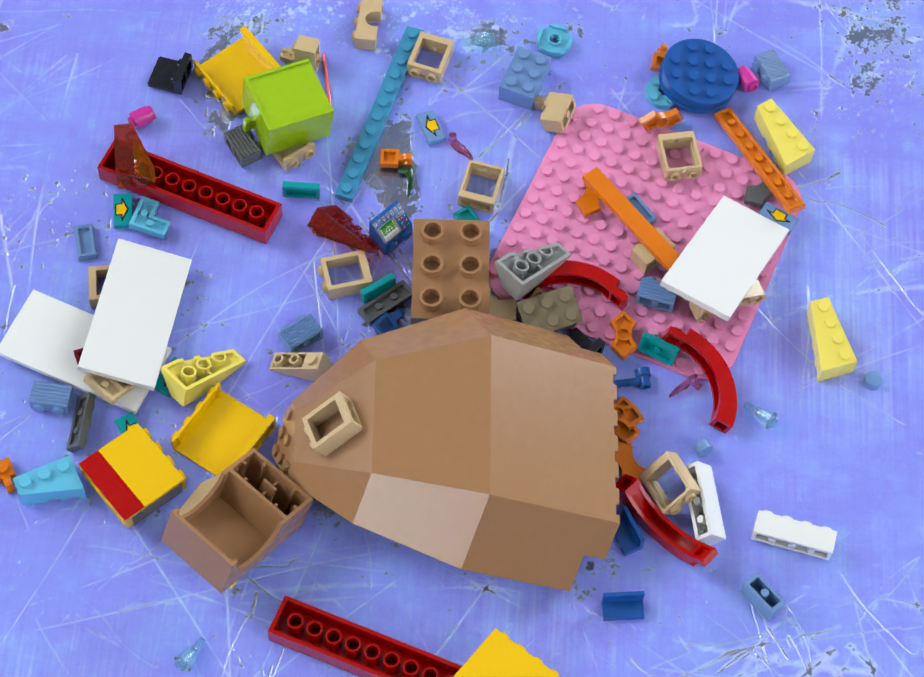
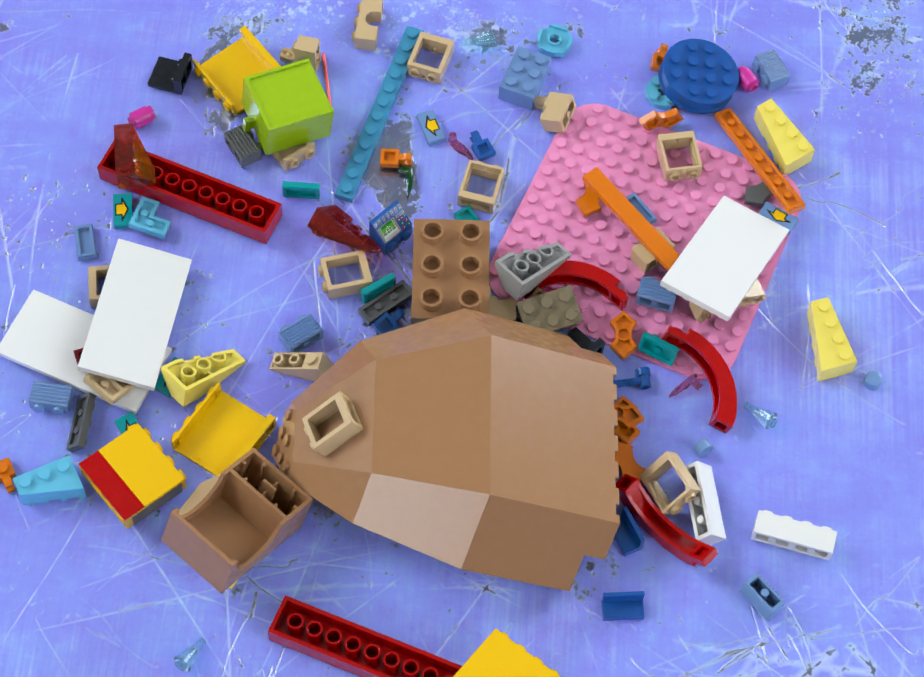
none -> blue plate [470,130,496,162]

